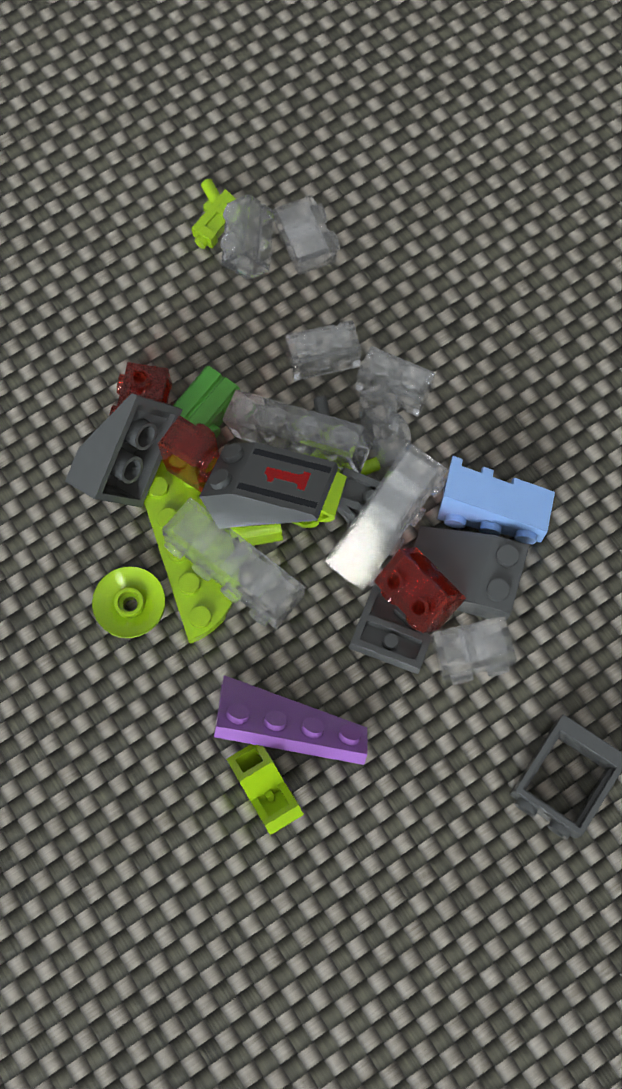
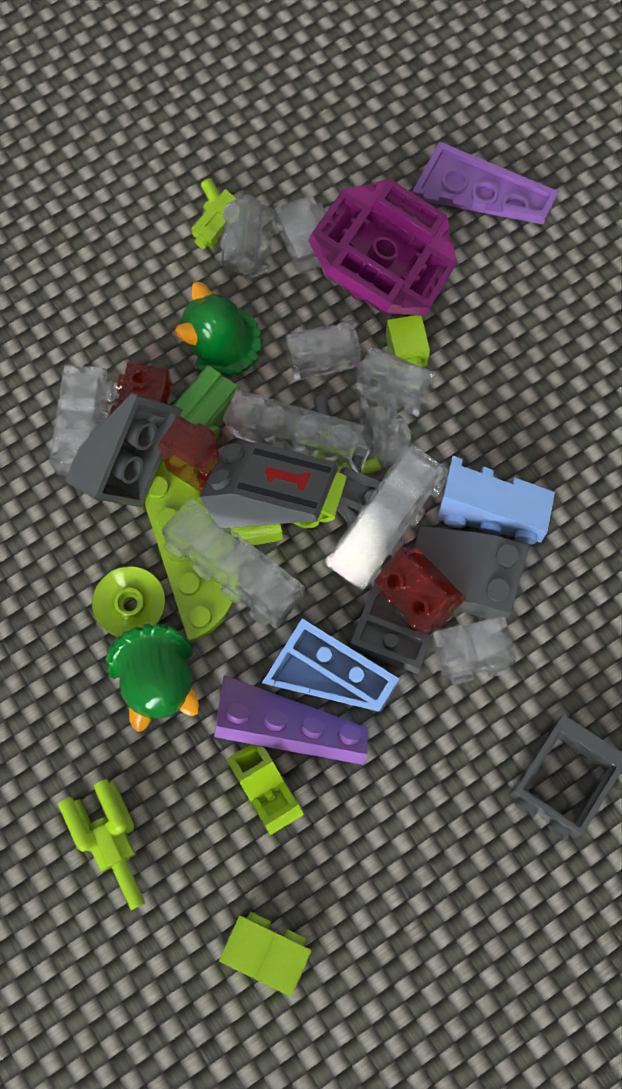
none -> clear brick [49,365,115,476]
none -> lime plant [58,779,145,910]
none -> green hair [105,624,199,732]
none -> green hair [175,282,263,376]
none -> lime brick [219,911,312,997]
none -> light blue wedge [262,619,400,712]
none -> magenta piece [308,179,457,316]
none -> lime brick [386,315,430,372]
none -> medium lavender wing [412,141,559,224]

